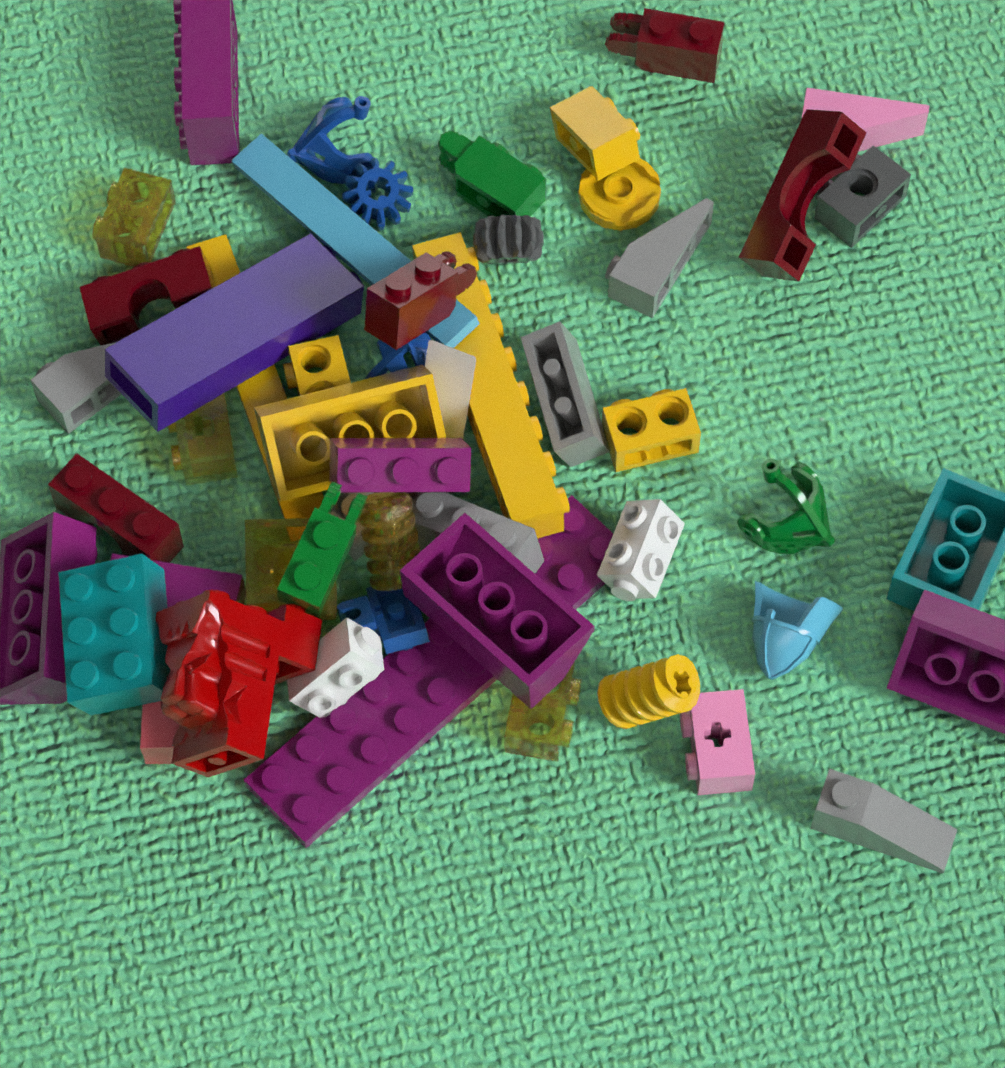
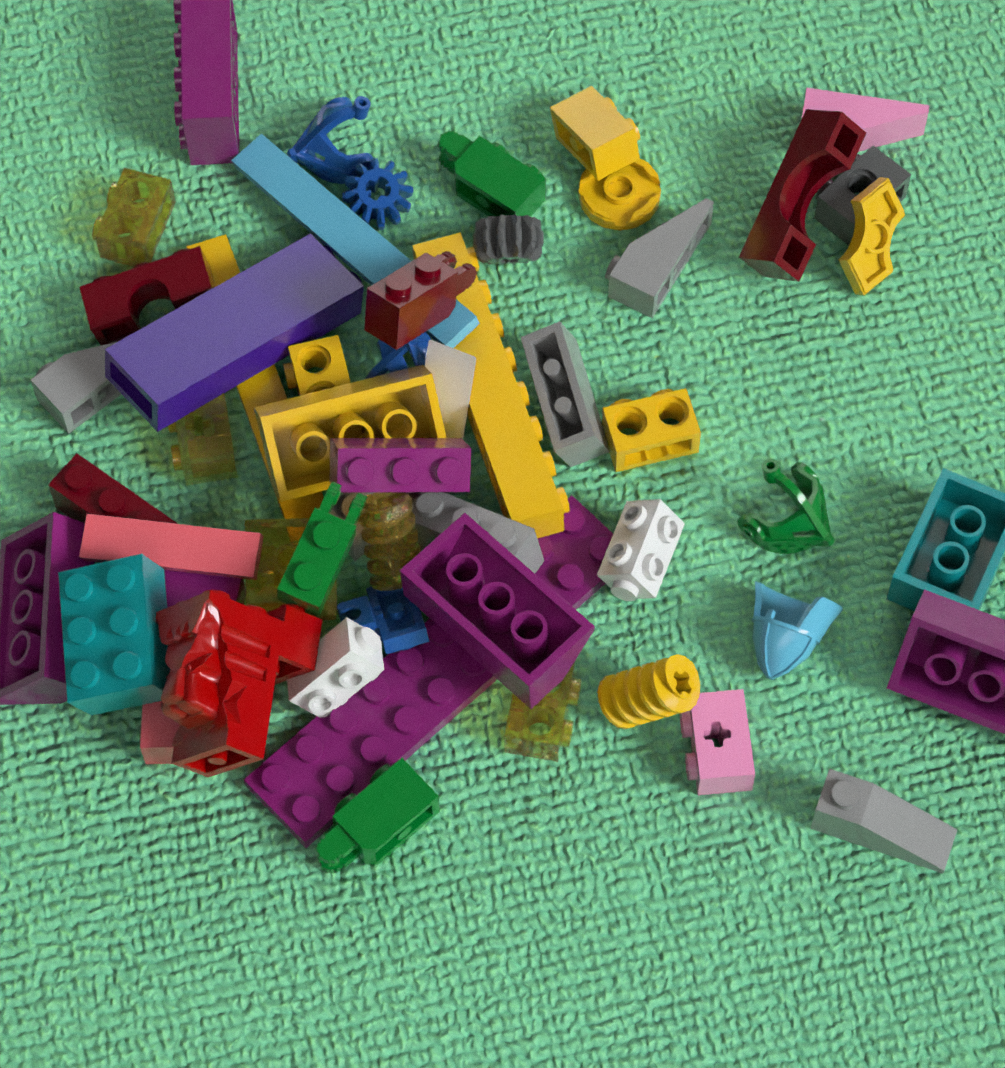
dark red hinge [605,8,725,83] -> none
none -> coral tile [79,514,264,580]
none -> green hinge [316,758,440,875]
none -> yellow tile [838,177,905,296]

